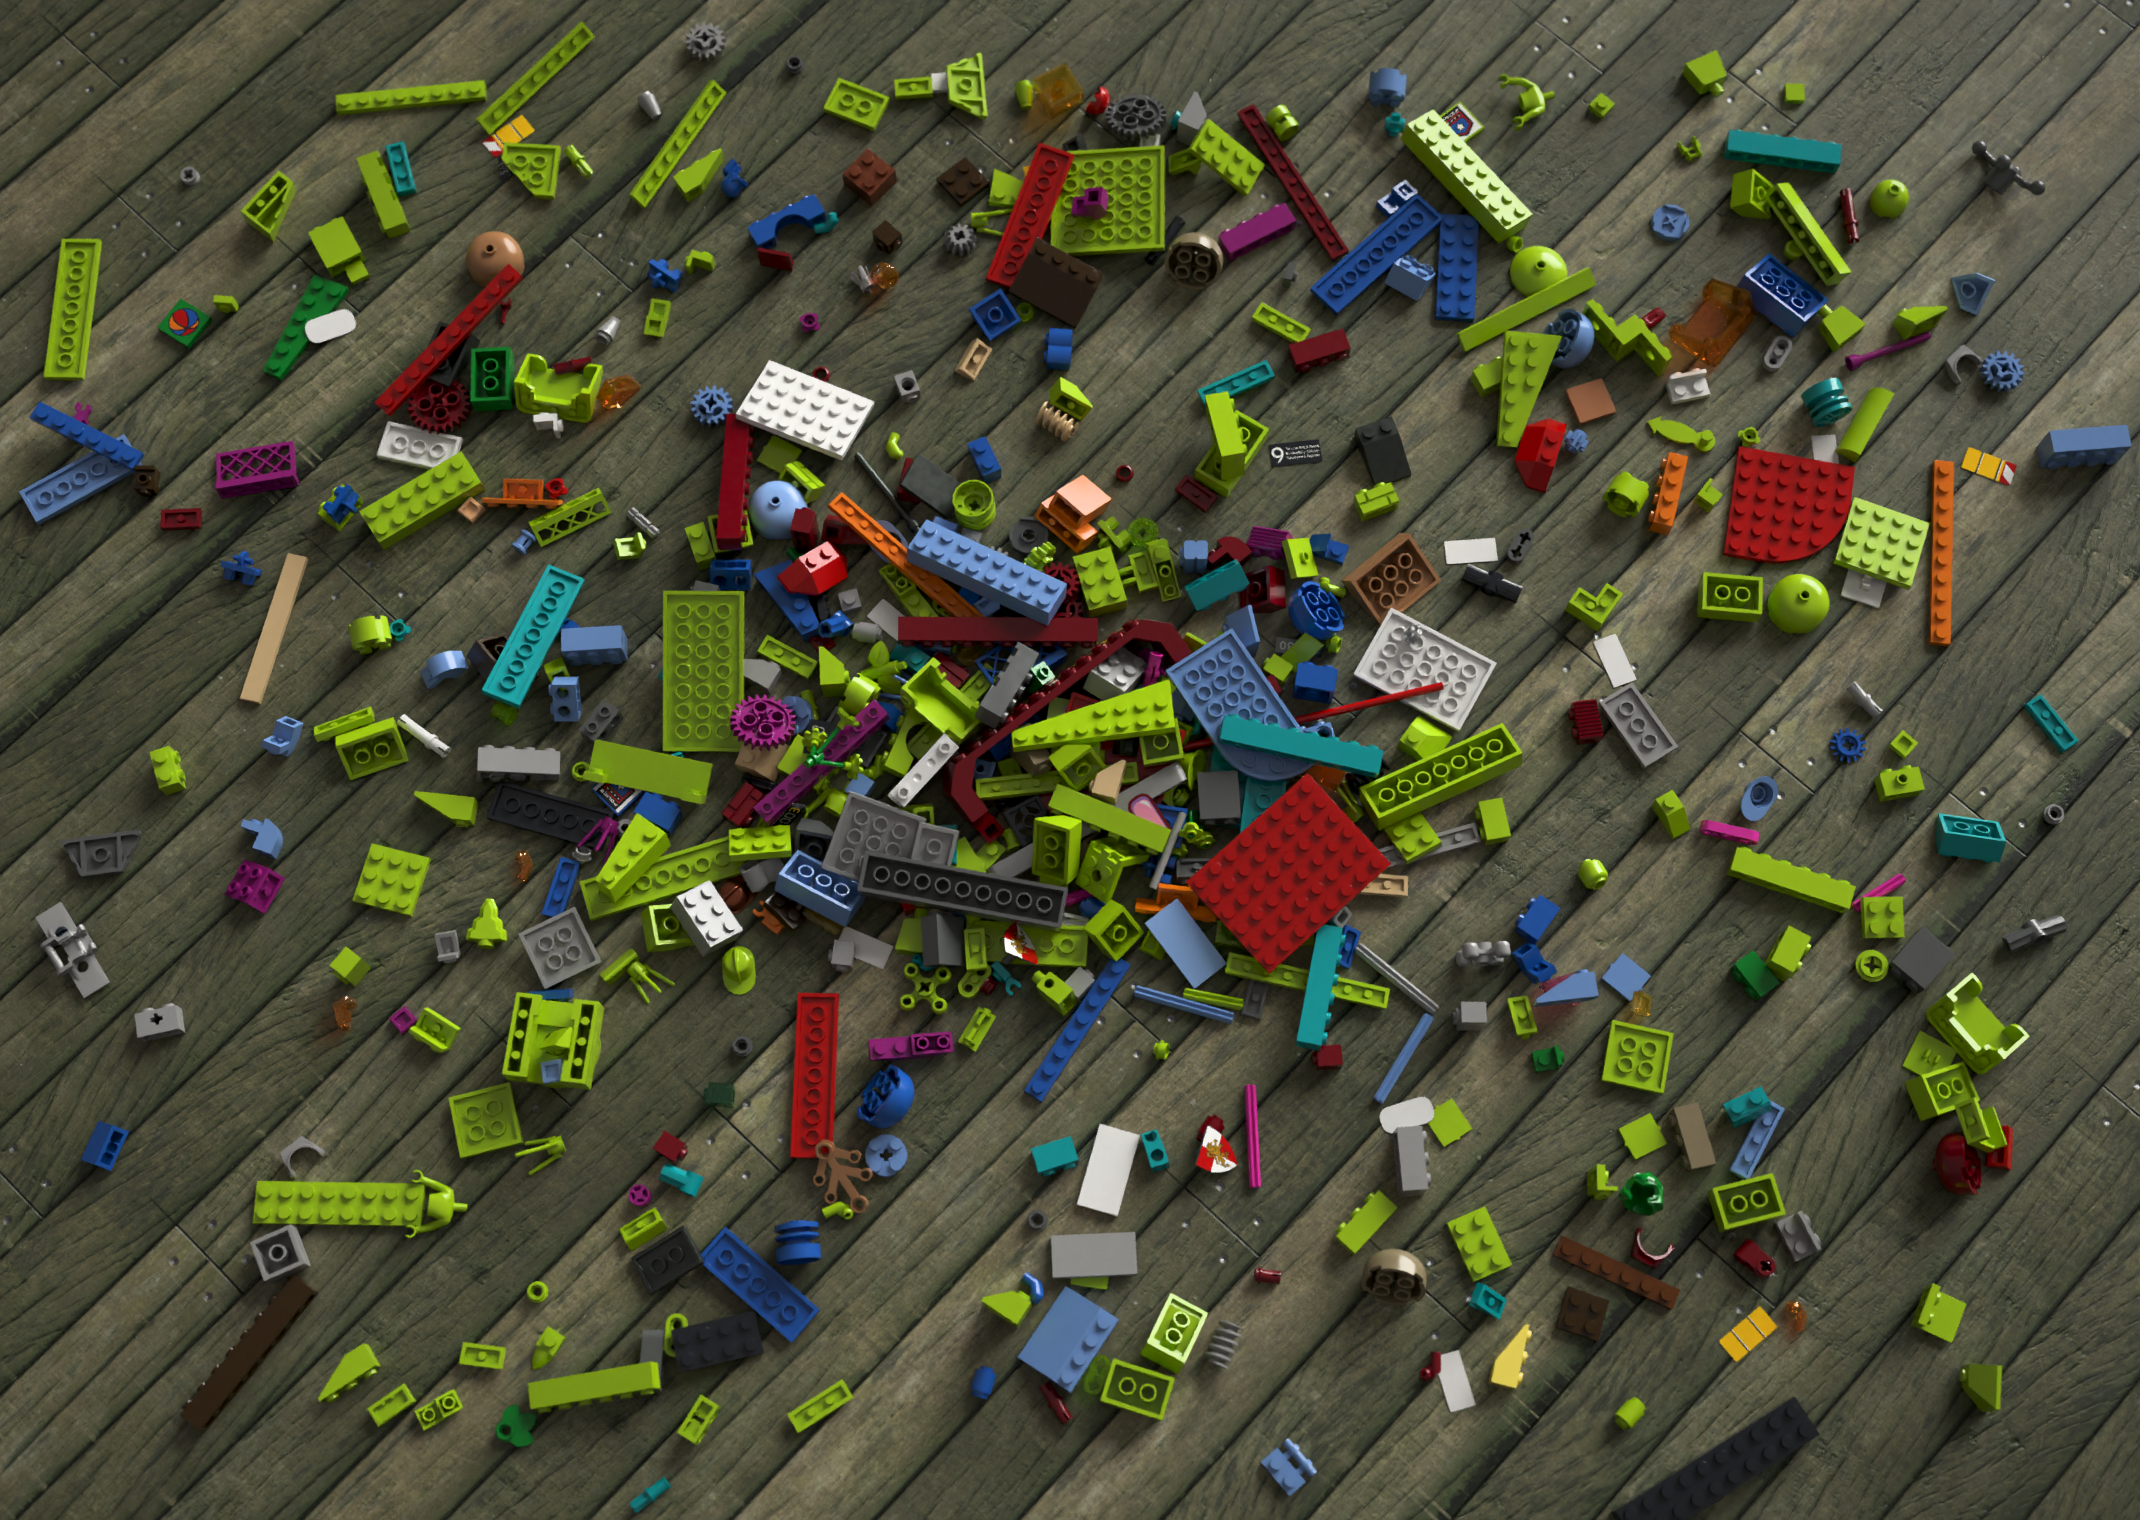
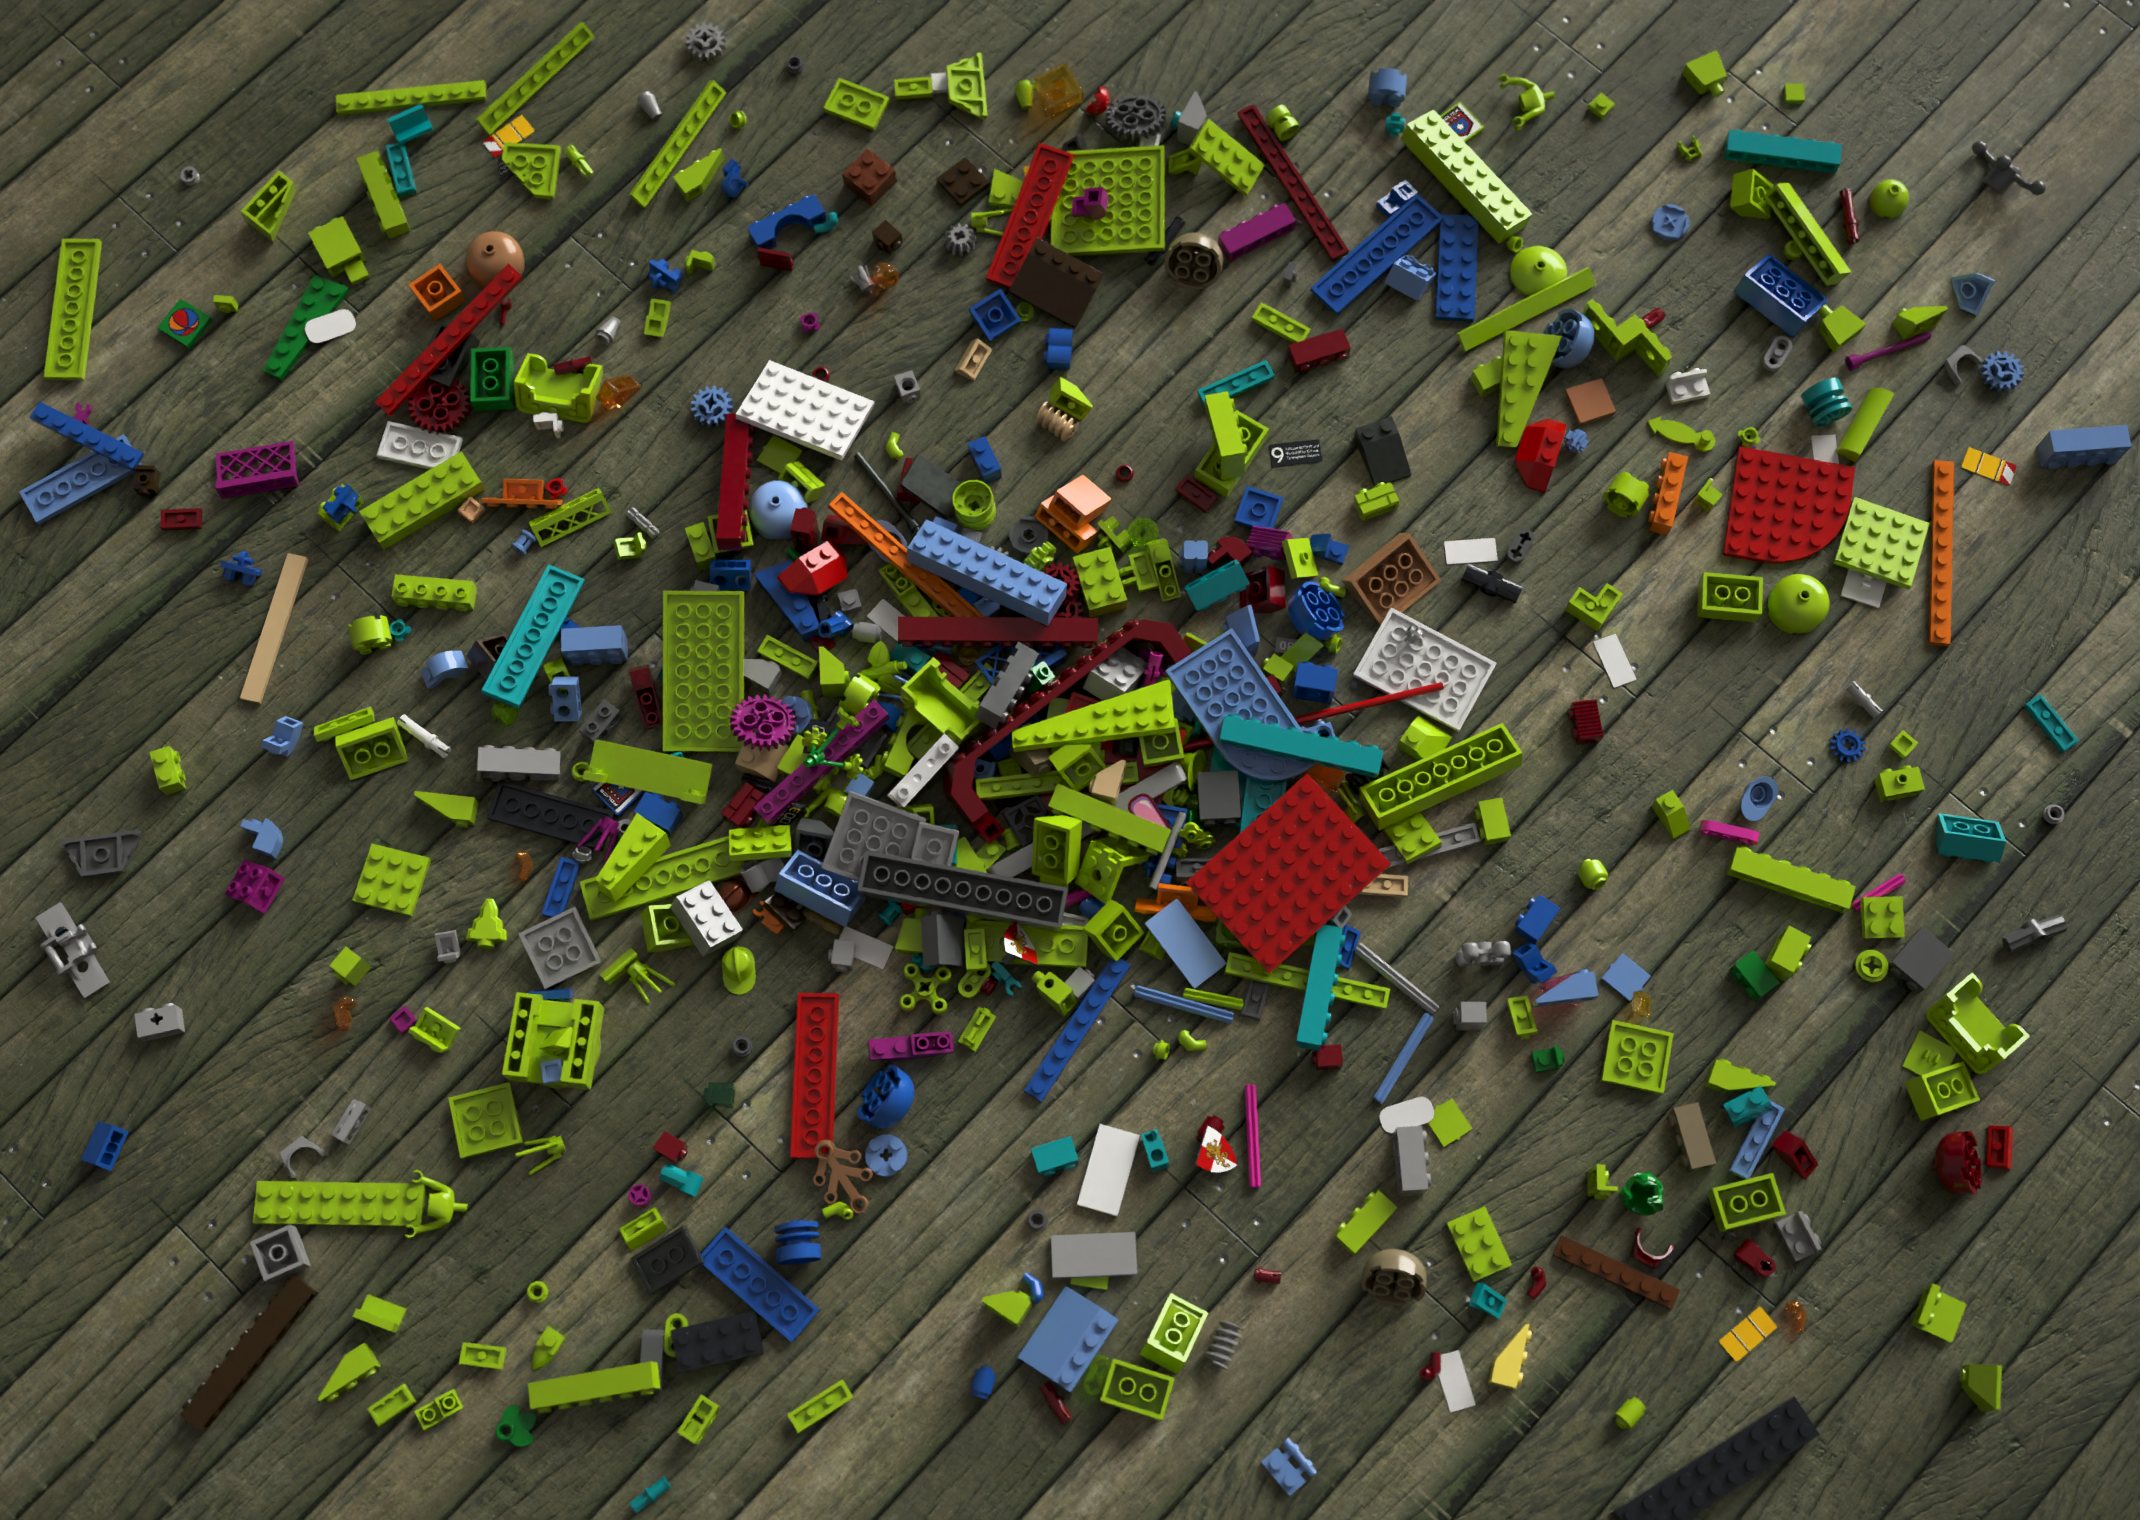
dark brown plate [1555,1286,1610,1342] -> none
light grey plate [1598,682,1678,769] -> none
lime piece [1618,1113,1667,1160] -> none
clear orange windscreen [1668,278,1755,367] -> none
lime panel [1954,1097,2007,1153] -> none
none -> light grey bracket [332,1099,372,1145]
none -> lime panel [353,1295,406,1333]
none -> teal panel [387,104,434,145]
none -> lime brick [391,574,477,612]
none -> orange brick [408,264,466,322]
none -> dark red slope [629,664,663,729]
none -> lime plate [730,110,747,129]
none -> teal bush [877,901,904,927]
none -> lime arm [1178,1030,1207,1051]
none -> clear neon green plate [1186,793,1199,810]
none -> blue plate [1234,486,1284,529]
none -> dark red arm [1527,1267,1547,1300]
none -> lime slope [1704,1059,1776,1094]
none -> dark red slope [1772,1130,1818,1180]

